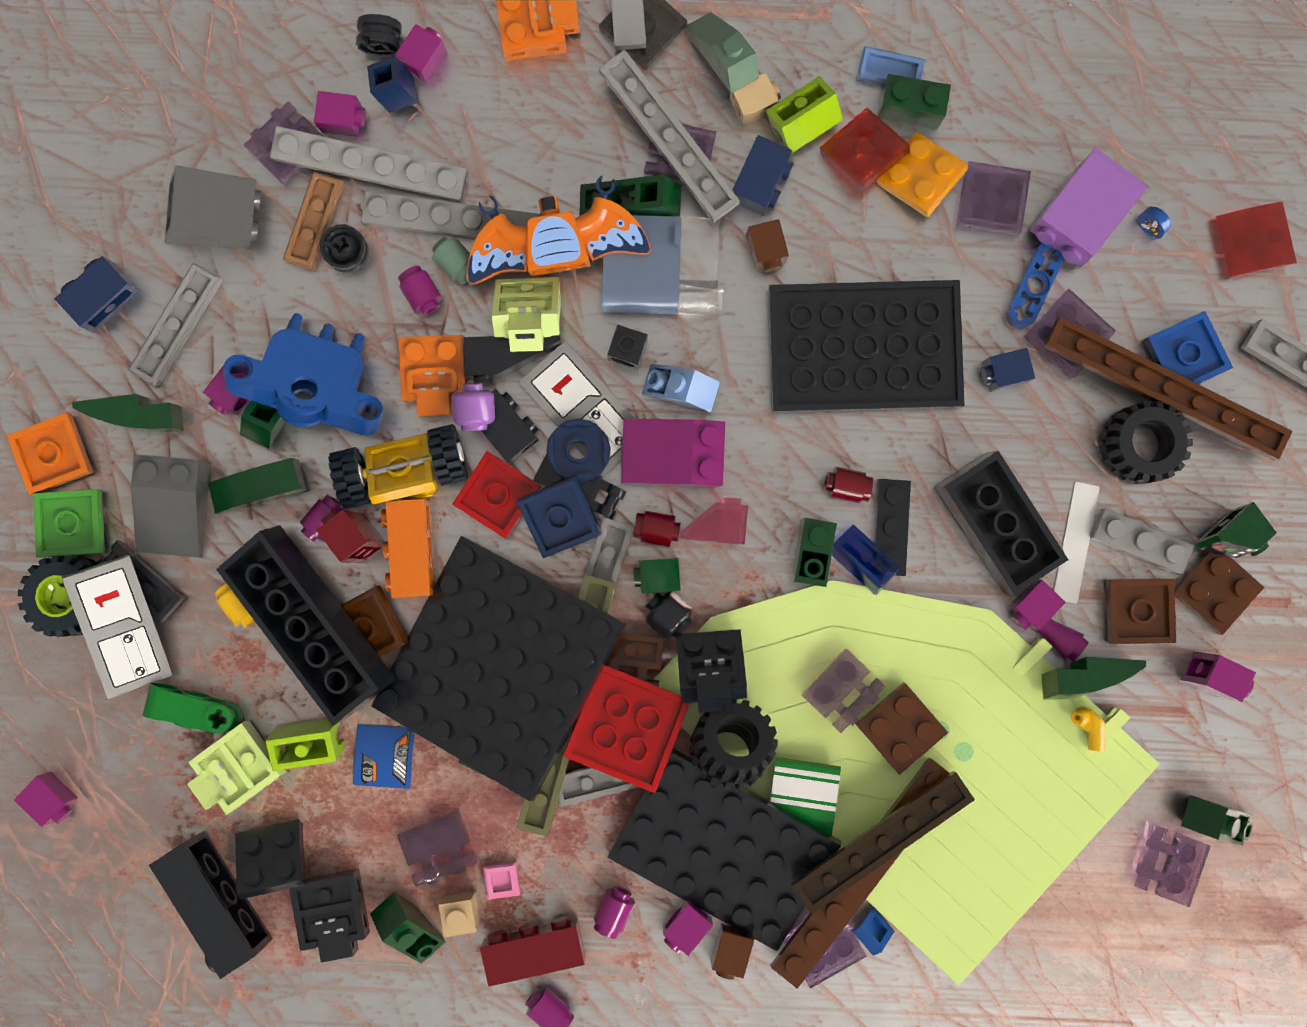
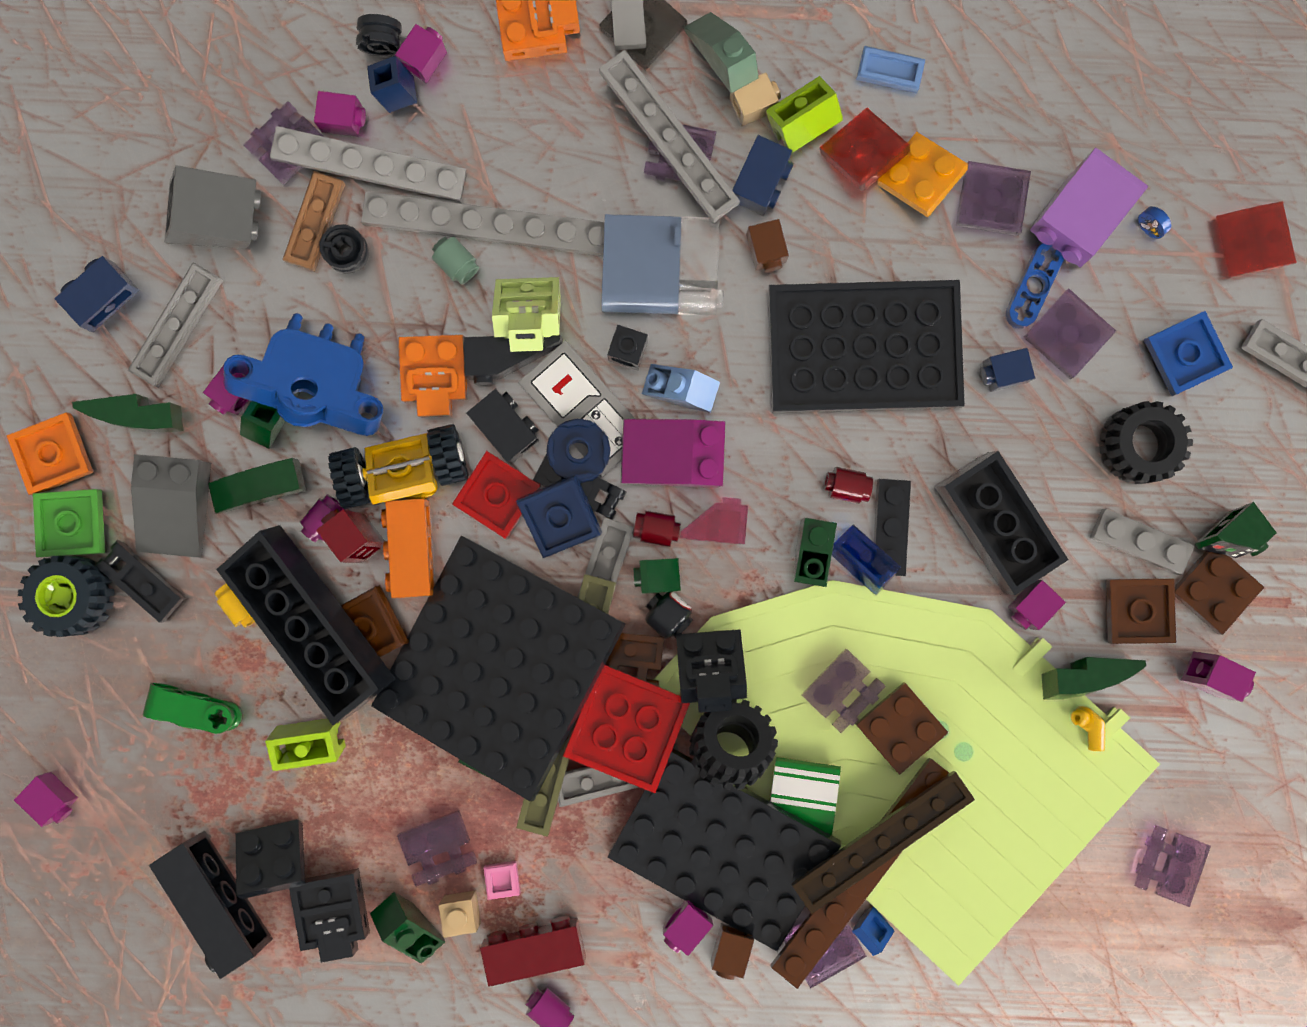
tile [61,555,173,699] -> none
yellowish green piece [187,720,286,815] -> none
blue sticker [353,724,415,789] -> none
magenta brick [398,266,442,316] -> none
medium lavender head [452,383,495,431] -> none
torso [467,176,651,285] -> none
dark green slope [579,174,681,217] -> none
magenta brick [594,886,635,939] -> none
dark green brick [876,74,951,128] -> none
magenta cone [1038,618,1089,662] -> none
reddish brown plate [1043,316,1293,461] -> none
white sticker [1054,482,1100,604] -> none
dark green slope [1181,795,1253,846] -> none

